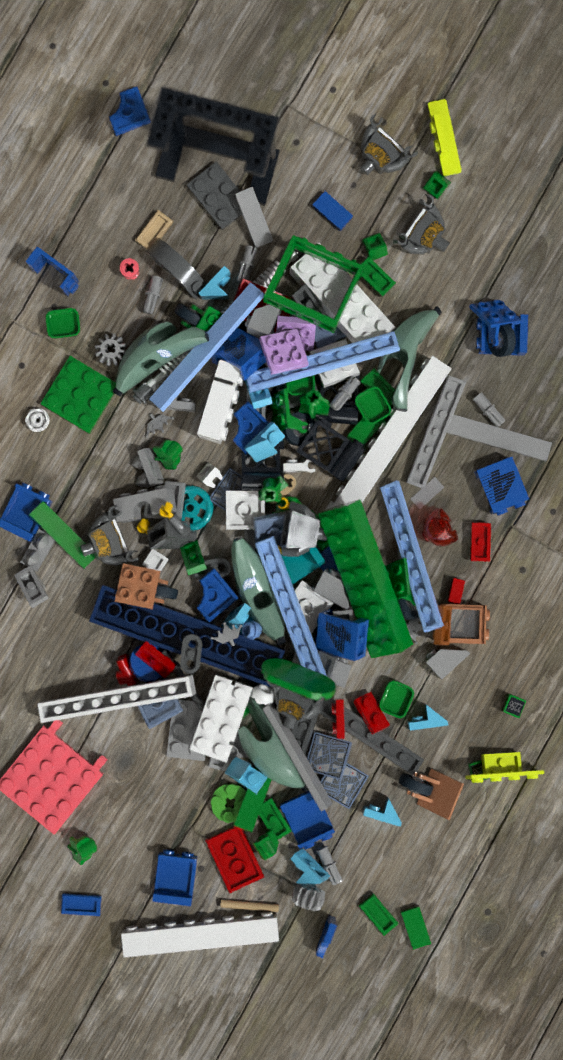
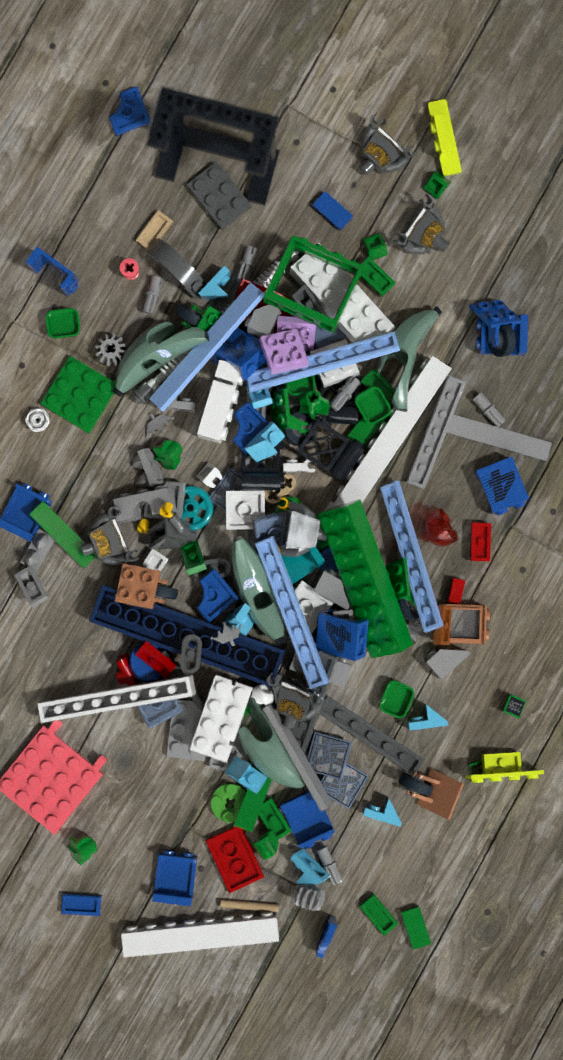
light grey tile [234,187,273,248] -> none
medium blue plate [242,621,262,640] -> none
green piece [258,475,288,502] -> none
green tile [261,659,336,700] -> none
red plate [332,698,345,739] -> none
red plate [353,692,390,735] -> none
light grey sticker [411,477,444,509] -> none

